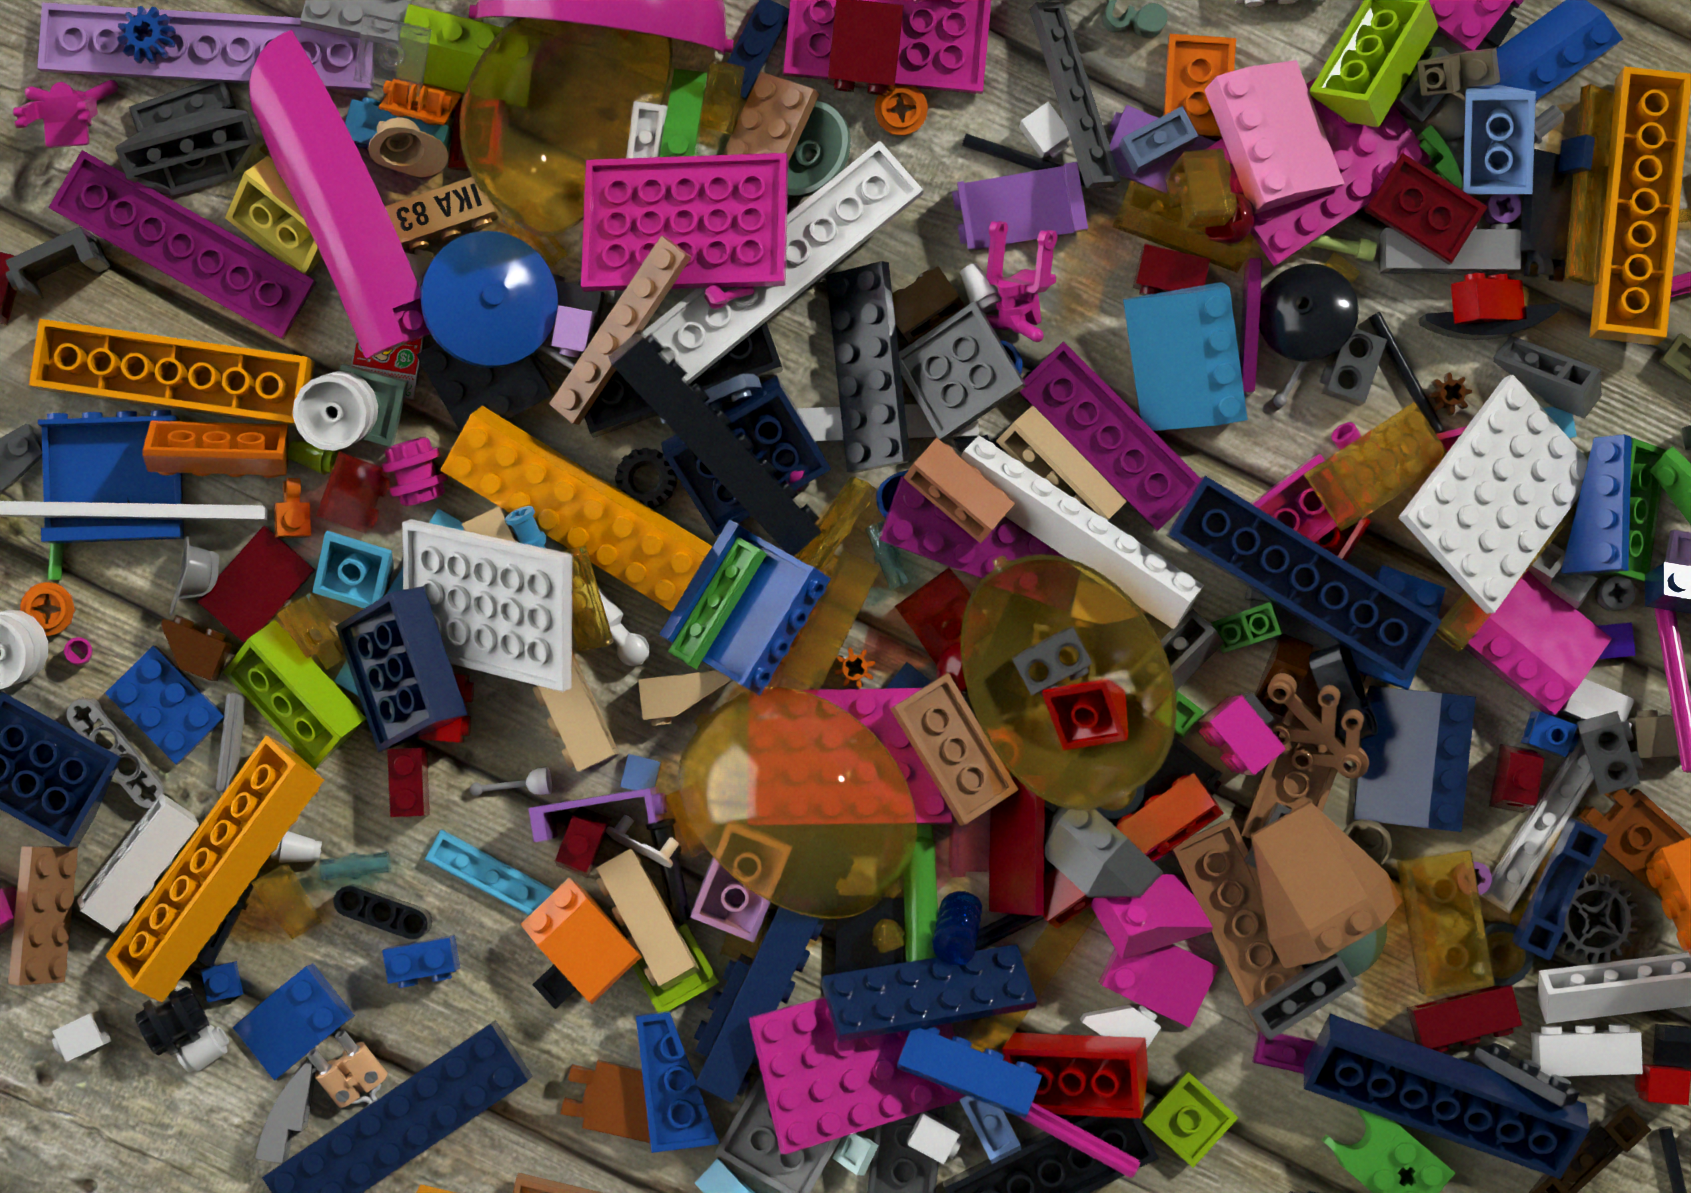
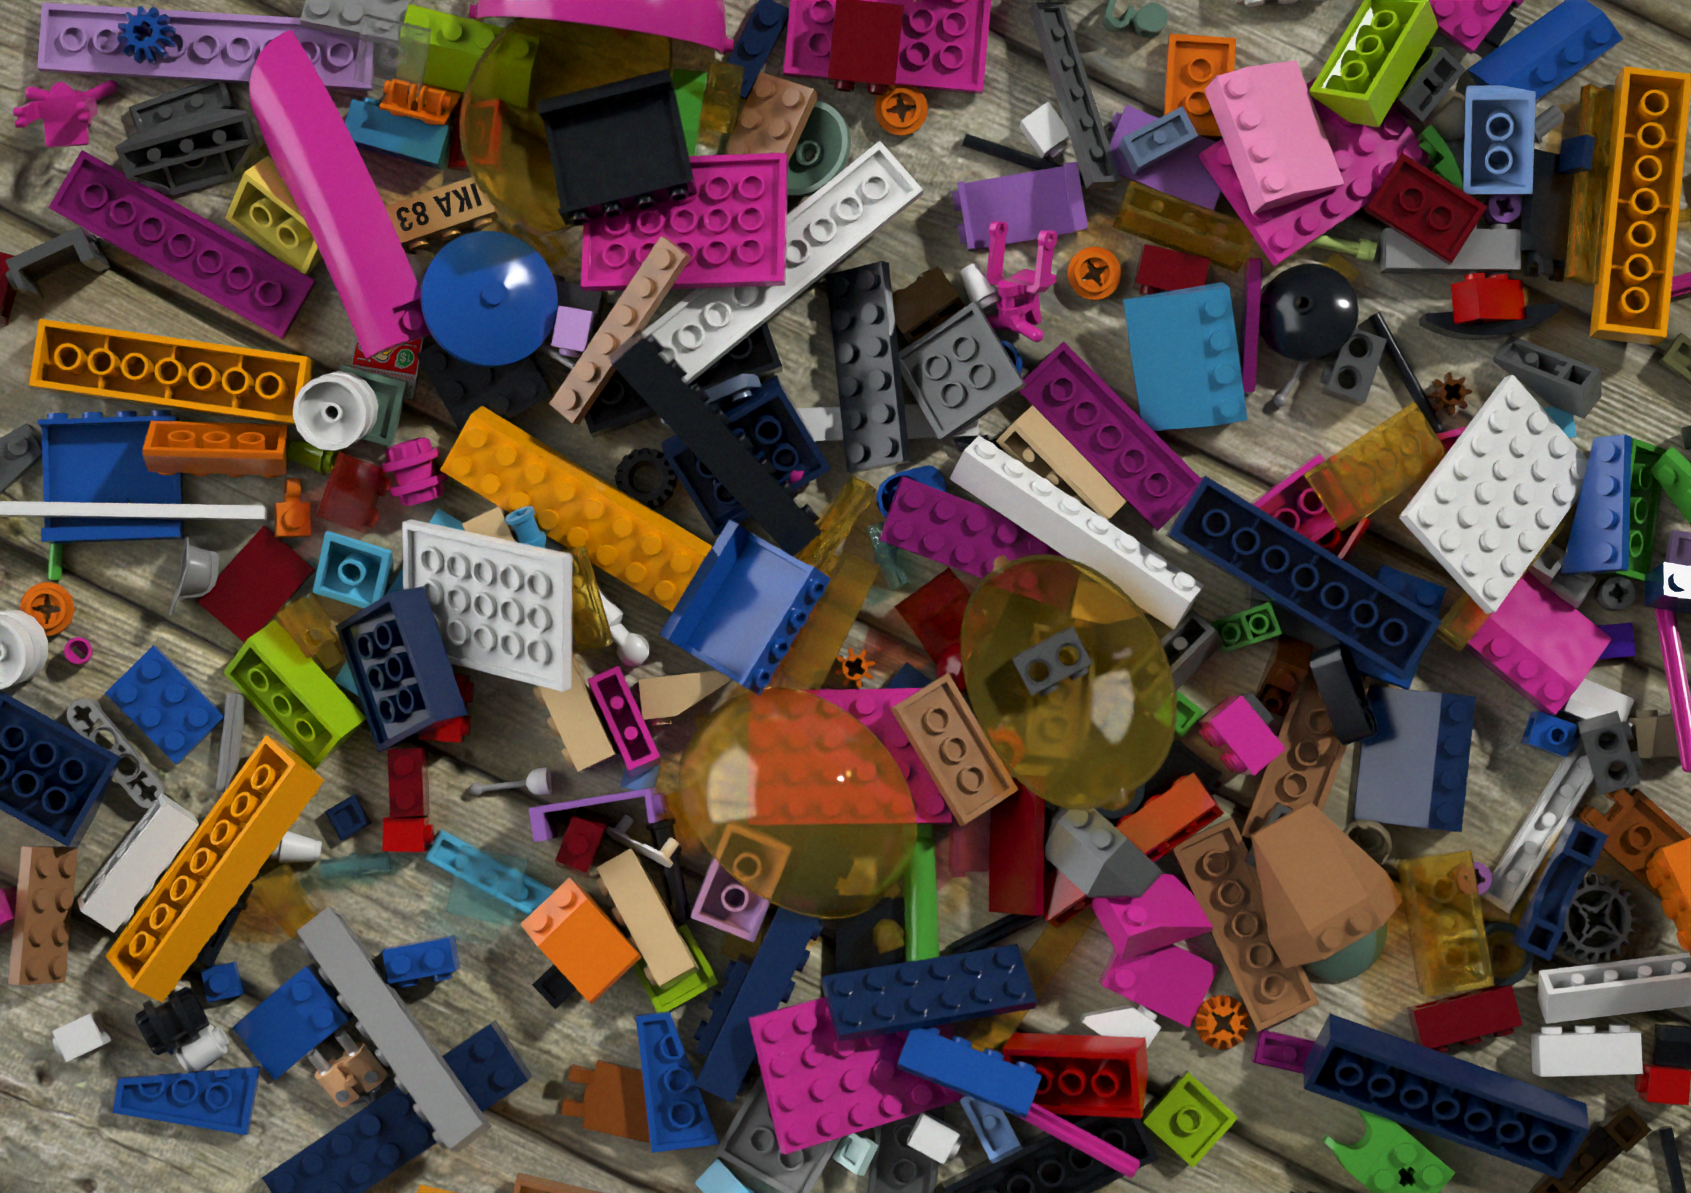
reddish brown slope [161,615,233,681] -> none
light grey slope [255,1060,317,1163] -> none
black beam [333,884,433,939] -> none
tan piece [368,117,449,177] -> none
bright green tile [668,537,767,670] -> none
dark pink hand [704,284,754,310] -> none
nougat brick [903,438,1015,543] -> none
clear blue piece [933,891,982,966] -> none
red slope [1042,679,1129,751] -> none
clear yellow brick [1165,148,1237,228] -> none
dark red hair [1205,193,1255,245] -> none
dark grey brick [1246,954,1357,1040] -> none
medium nougat plant [1267,673,1369,779] -> none
dark pink hinge [1331,422,1361,452] -> none
dark tan slope [1417,48,1500,96] -> none
black plate [1473,1043,1580,1107] -> none
dark red torso [1489,744,1544,813] -> none
none -> blue wing [112,1066,261,1135]
none -> light grey brick [296,906,492,1152]
none -> dark blue tile [324,794,372,841]
none -> red brick [382,816,434,852]
none -> clear light blue tile [446,845,529,927]
none -> black panel [536,69,697,226]
none -> dark pink brick [588,665,661,778]
none -> orange gear [1067,247,1121,301]
none -> orange gear [1195,995,1249,1049]

